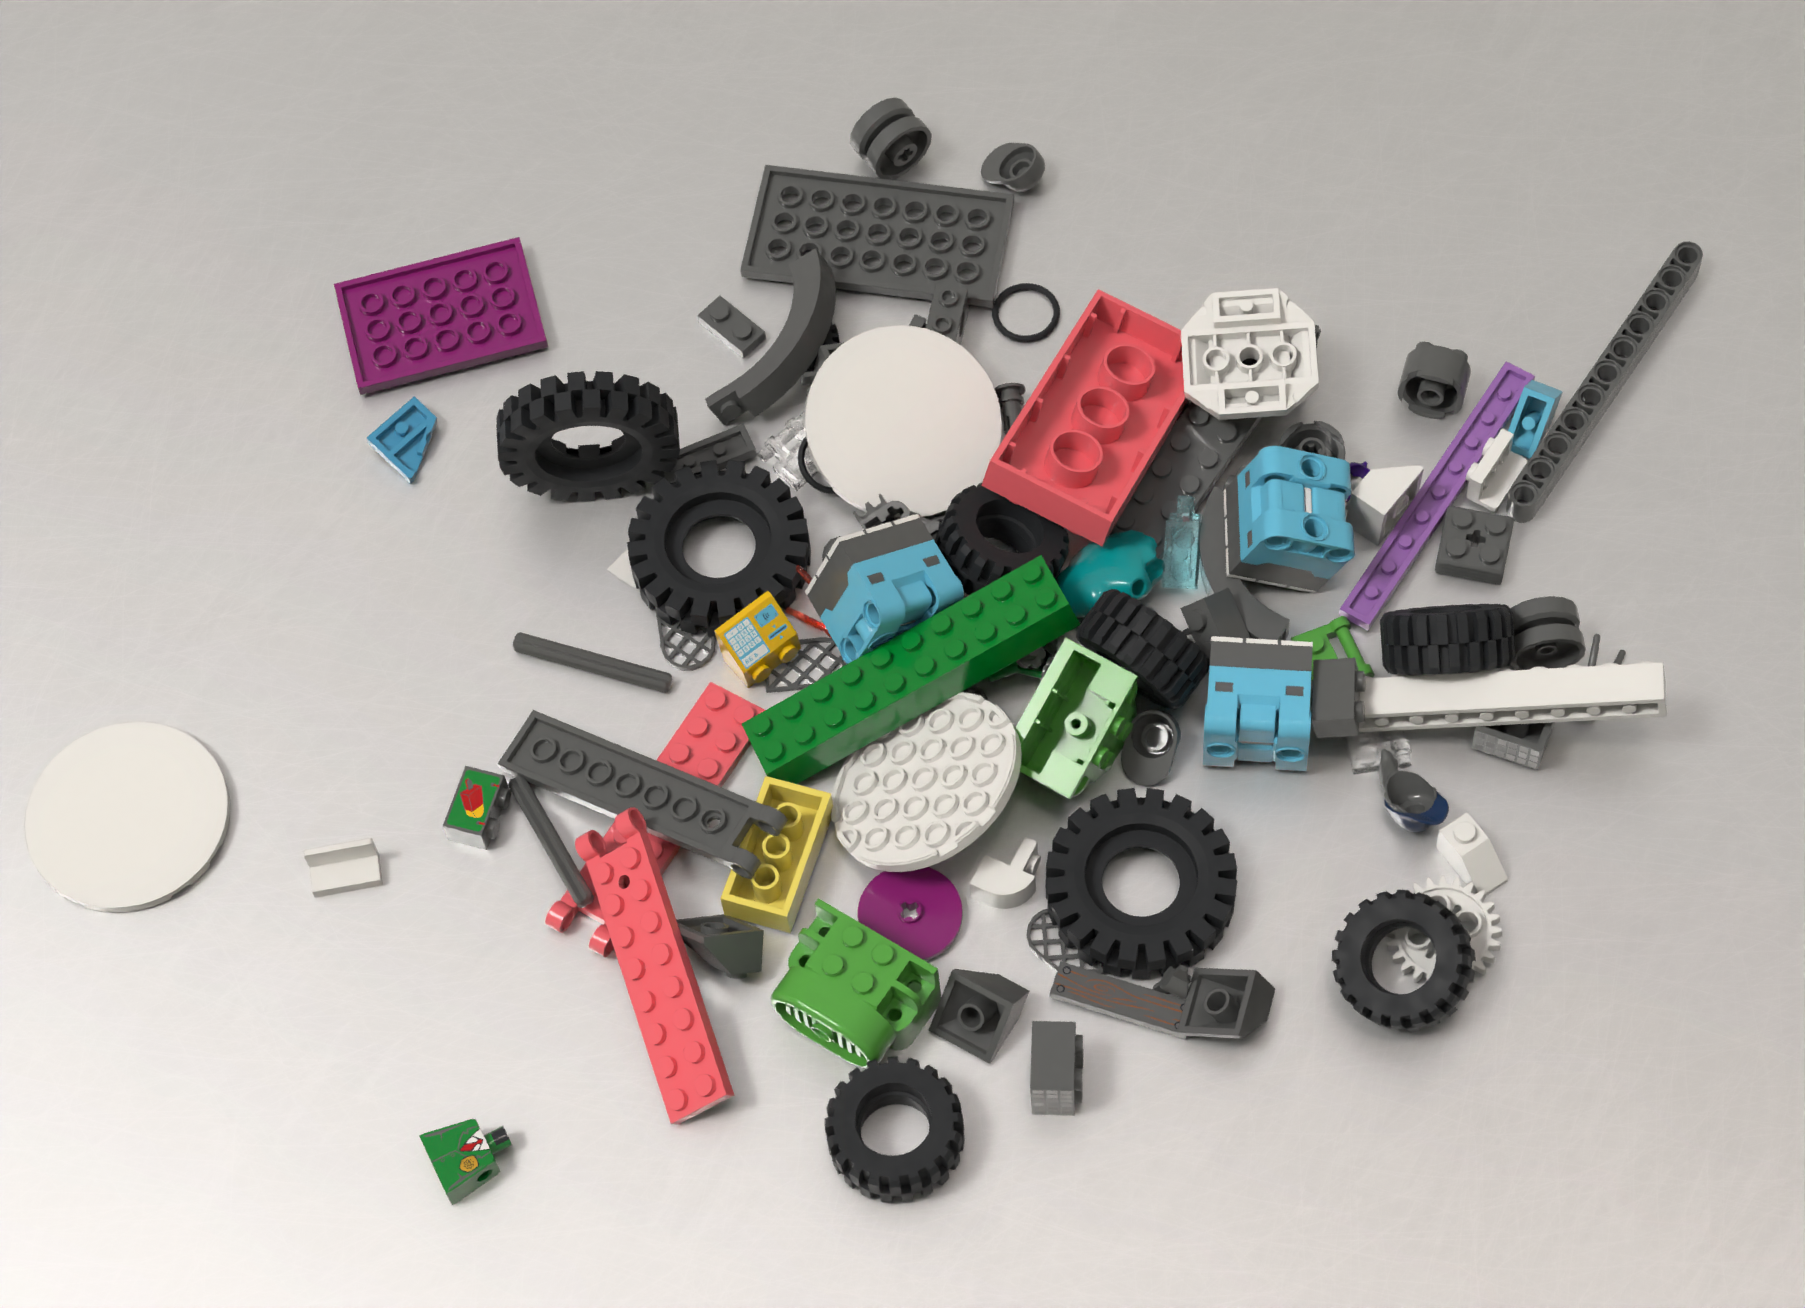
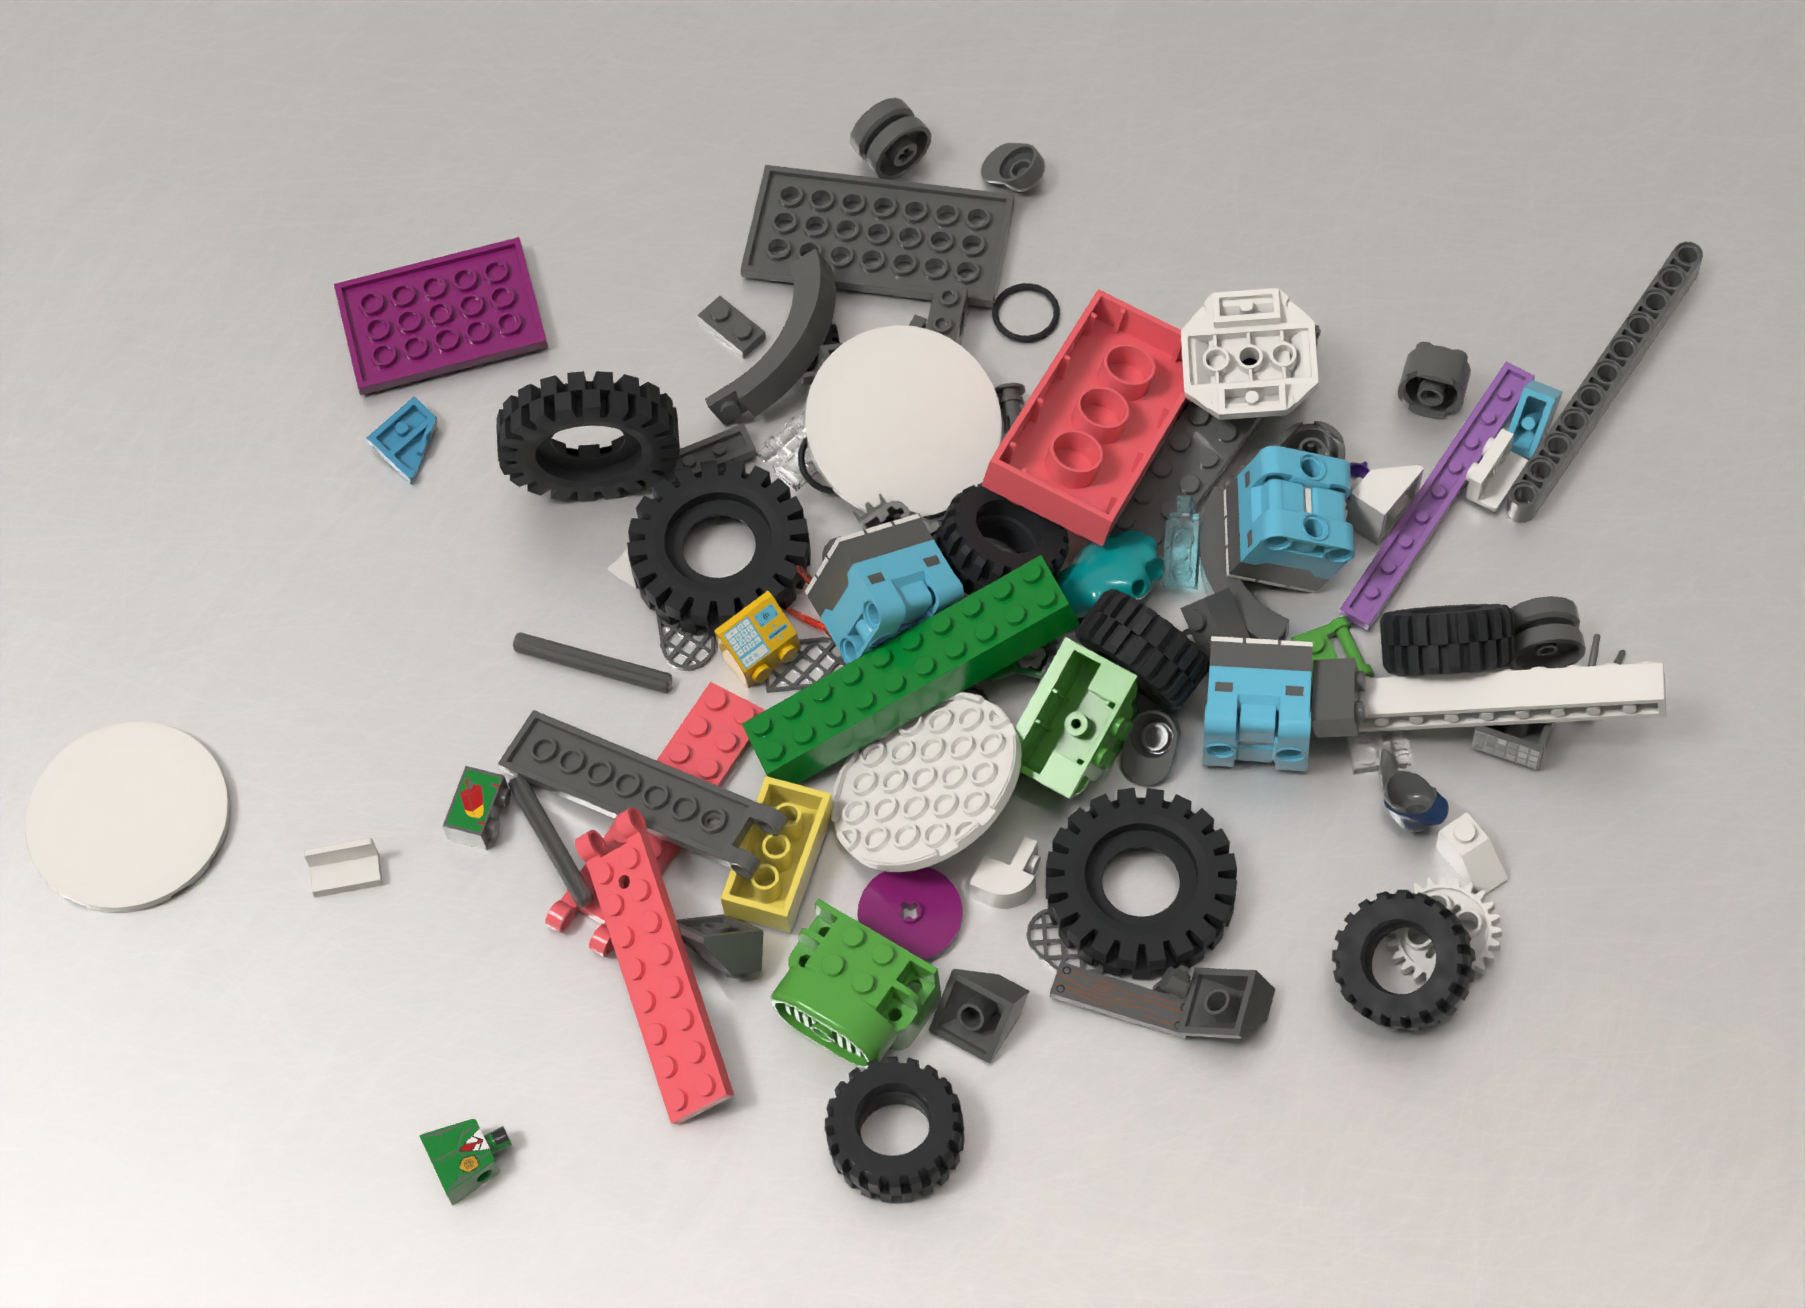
dark grey brick [1030,1021,1084,1116] -> none
dark grey brick [1435,506,1514,585] -> none

